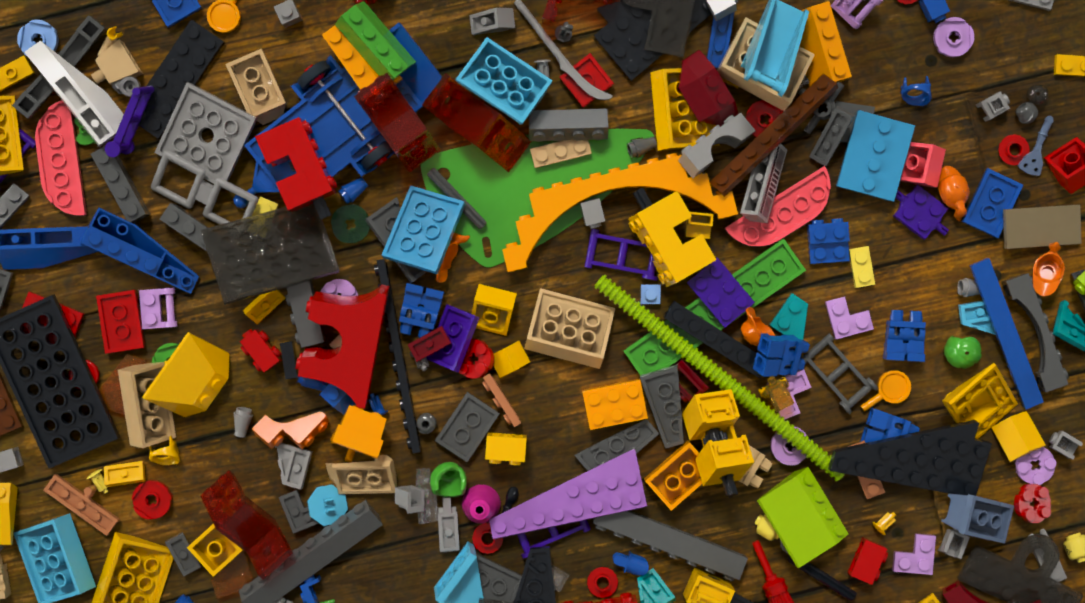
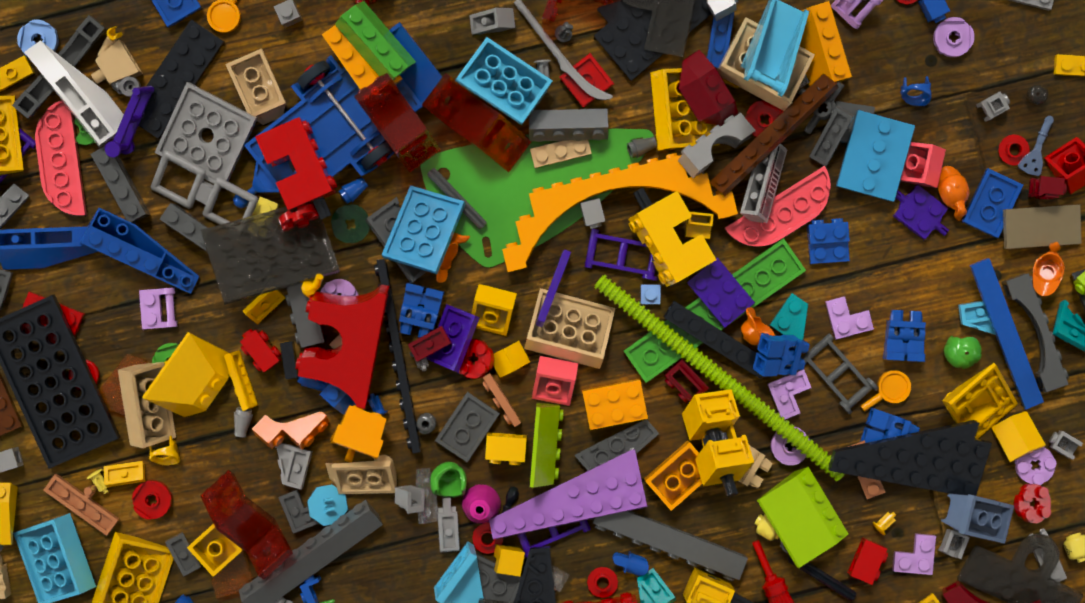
red plate [96,290,146,354] -> none
dark grey wing [640,364,685,449] -> none
clear yellow piece [758,376,794,412] -> none
light yellow plate [849,246,875,288] -> none
light grey cone [957,278,980,297] -> none
dark grey piece [1016,102,1038,124] -> none
none -> yellow plate [224,350,258,411]
none -> red plate [279,204,319,231]
none -> yellow plate [301,274,323,298]
none -> yellow piece [494,544,525,577]
none -> lime slope [530,403,563,487]
none -> coral slope [532,356,578,406]
none -> dark purple tile [536,250,571,328]
none -> dark red window [1028,176,1067,200]

